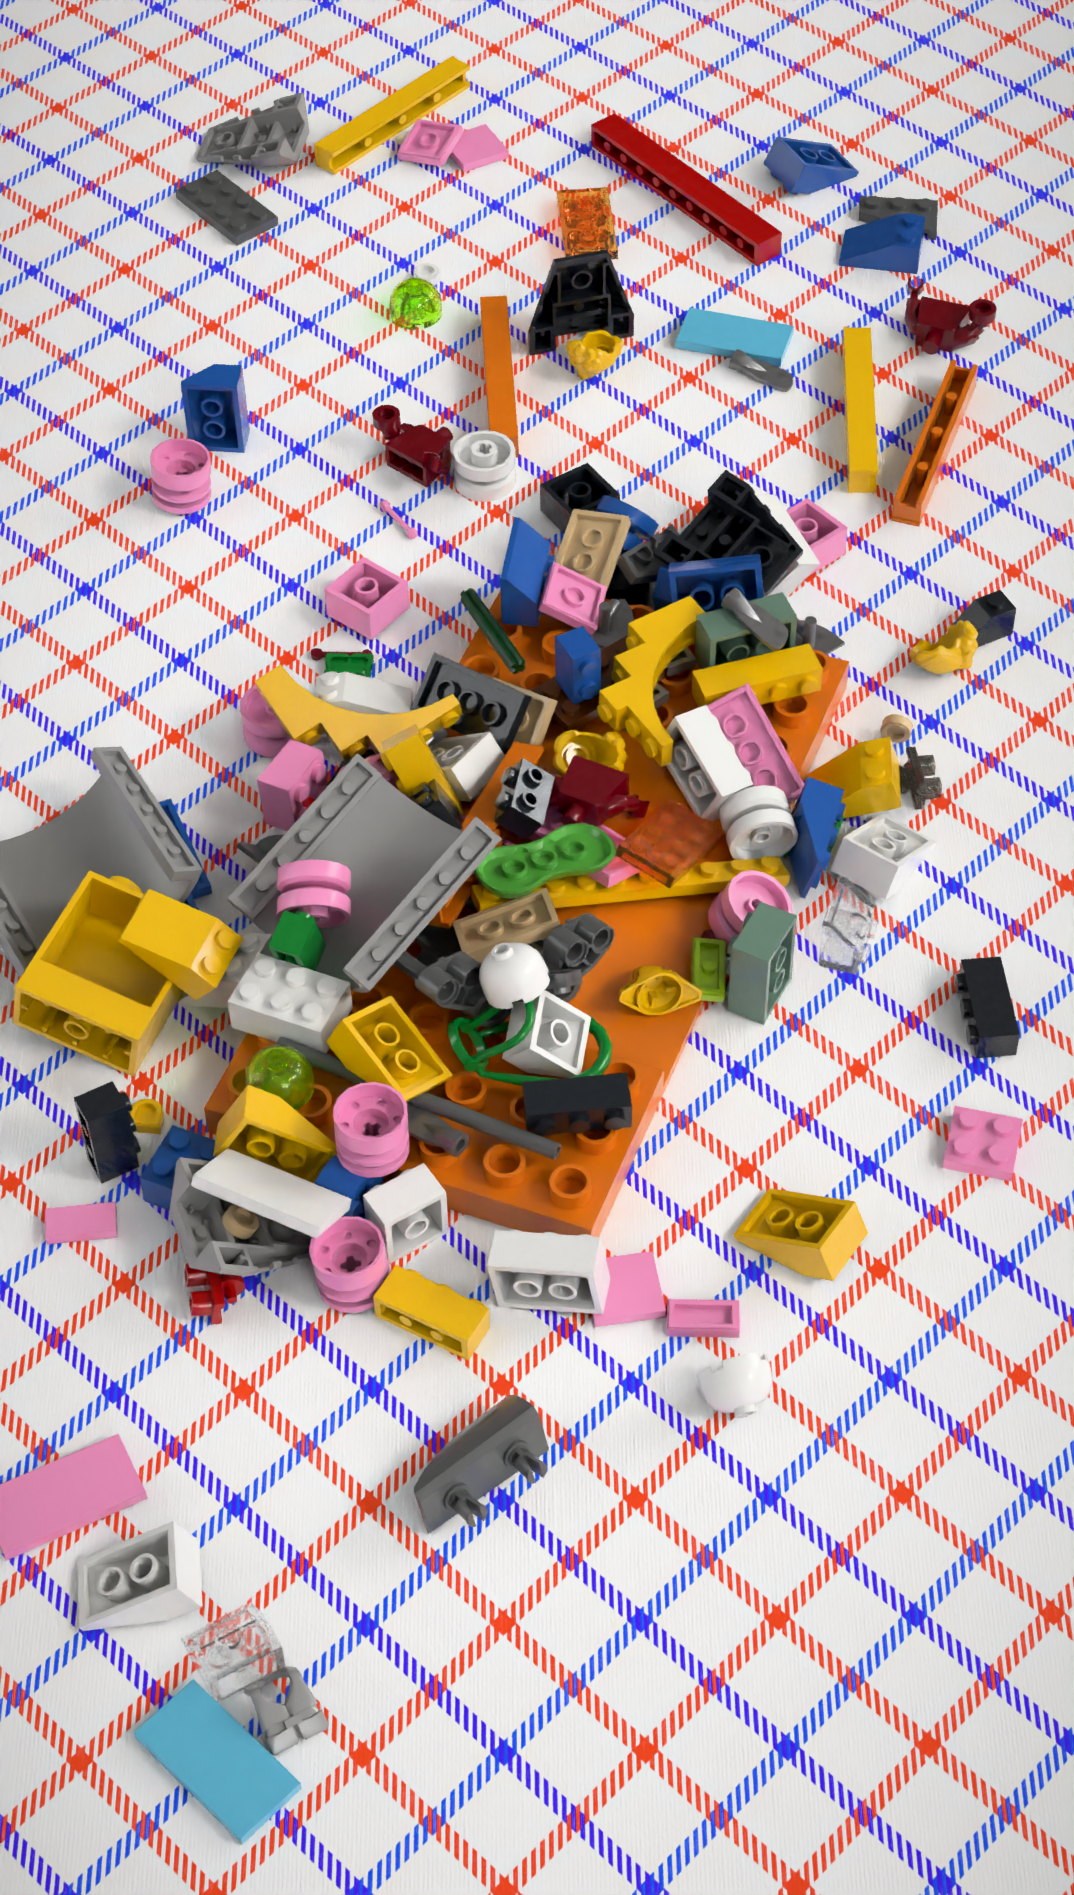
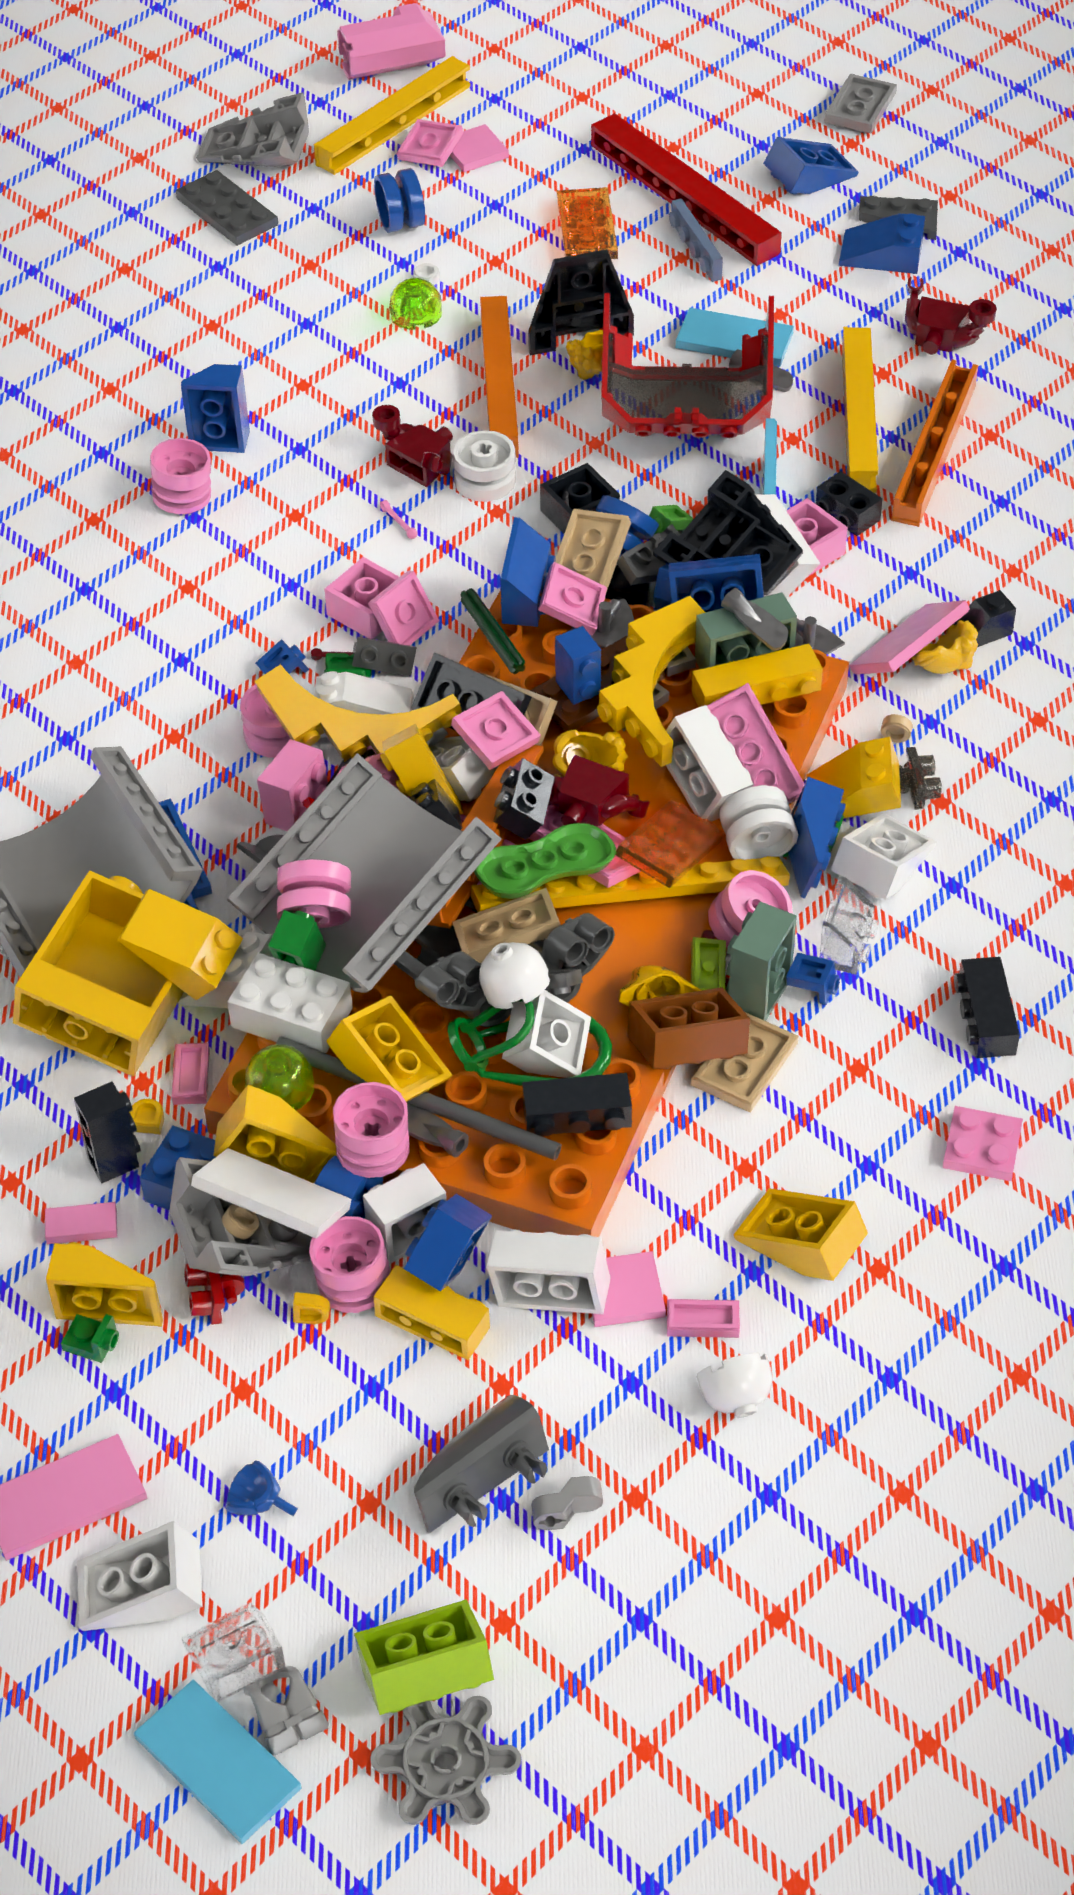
none -> yellow slope [46,1242,163,1327]
none -> green bracket [61,1314,119,1363]
none -> bright pink tile [172,1043,210,1105]
none -> blue piece [226,1460,298,1517]
none -> blue bracket [255,639,309,674]
none -> yellow tile [293,1292,330,1324]
none -> bright pink brick [337,3,446,80]
none -> dark grey hinge [352,637,417,676]
none -> lime brick [354,1599,494,1715]
none -> bright pink tile [368,570,439,646]
none -> light grey plate [370,1696,521,1825]
none -> blue wheel [374,168,425,233]
none -> blue brick [404,1193,492,1291]
none -> bright pink plate [451,691,541,770]
none -> light grey piece [531,1476,603,1530]
none -> windscreen [601,293,774,438]
none -> dark orange brick [627,987,750,1069]
none -> bright green bracket [649,505,694,535]
none -> sand blue plate [669,199,723,282]
none -> tan tile [691,1012,799,1113]
none -> medium azure tile [763,418,777,495]
none -> blue bracket [786,953,840,1005]
none -> black brick [816,471,883,536]
none -> light grey plate [824,73,897,133]
none -> bright pink tile [849,600,970,674]

